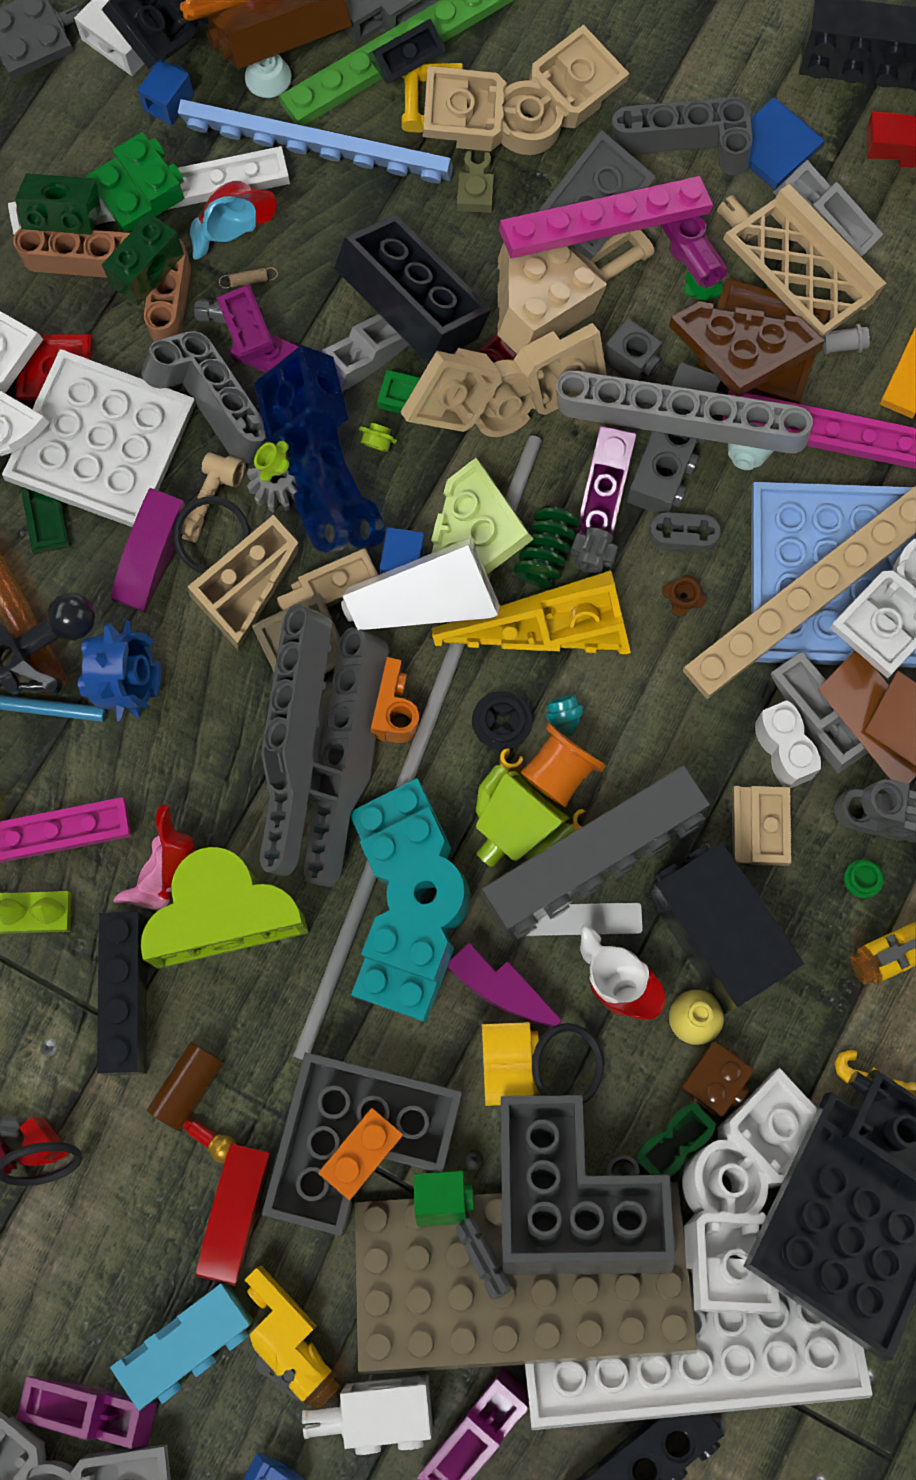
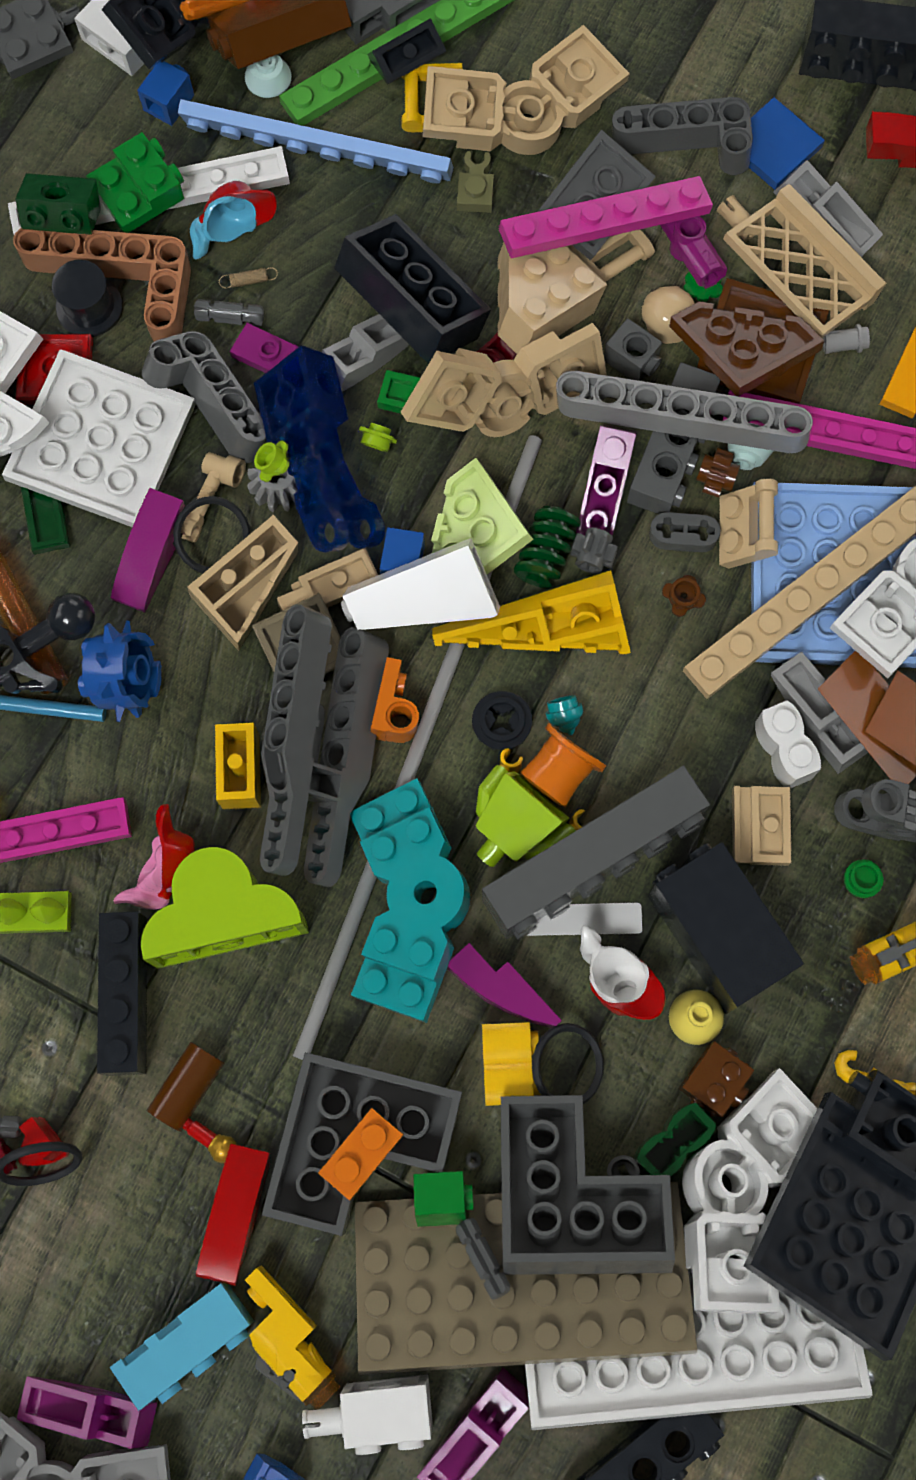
dark green brick [102,213,184,306] -> none
magenta plate [216,284,275,363] -> none
none -> black piece [52,259,123,337]
none -> yellow brick [215,723,261,809]
none -> tan hair [642,286,695,344]
none -> reddish brown gear [696,448,740,497]
none -> tan plate [719,479,778,569]

